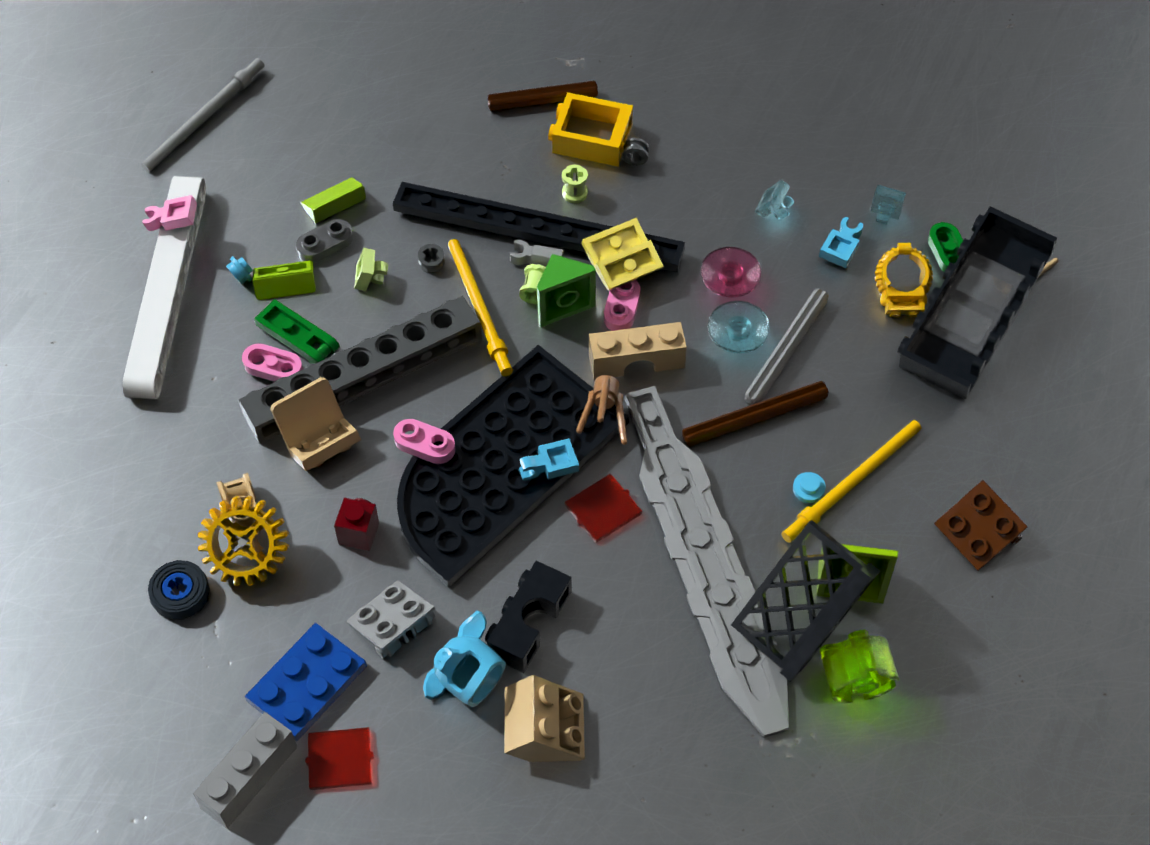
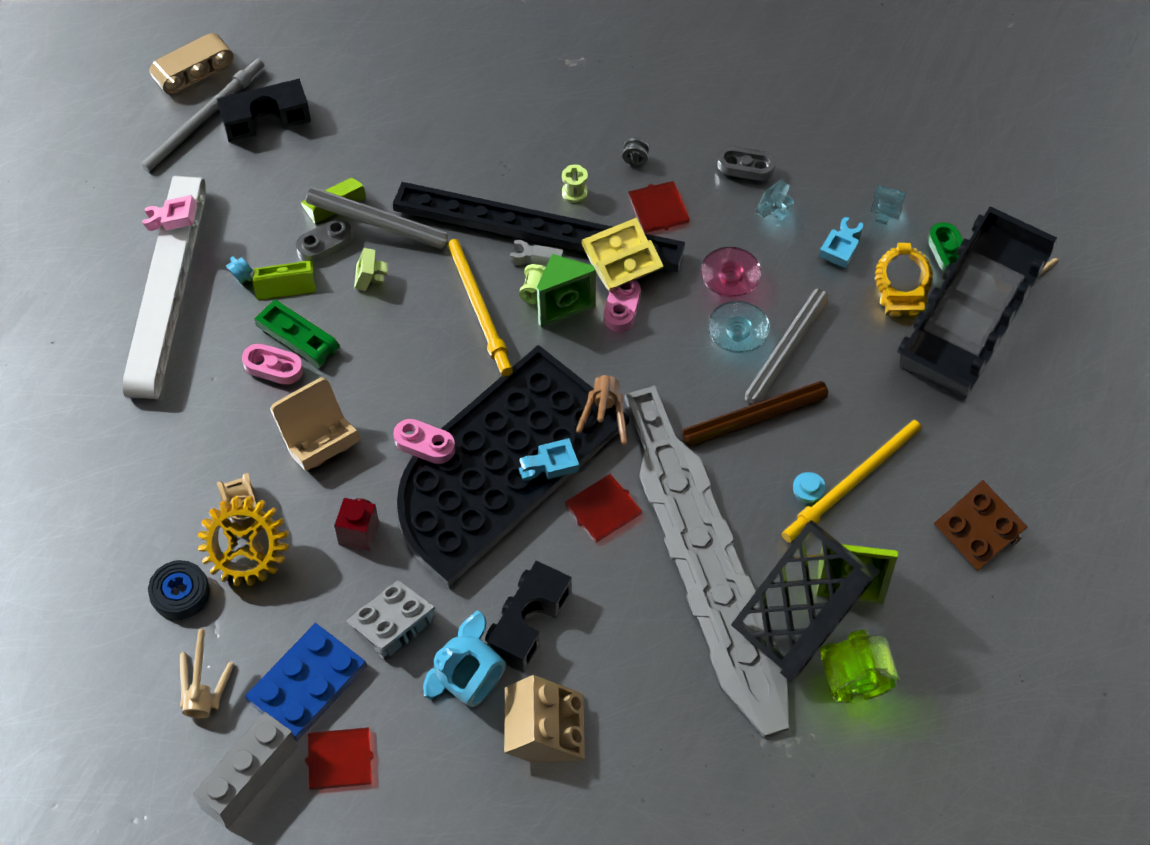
dark grey brick [239,296,482,444] -> none
dark grey bush [418,244,445,273] -> none
reddish brown axle [487,80,598,111] -> none
yellow window [548,92,633,167] -> none
tan arch [589,322,687,380] -> none
none -> tan beam [149,33,234,94]
none -> tan plant [180,628,234,718]
none -> black arch [217,78,311,142]
none -> light grey axle [306,187,448,249]
none -> clear red piece [628,181,690,233]
none -> flat silver plate [717,146,776,181]

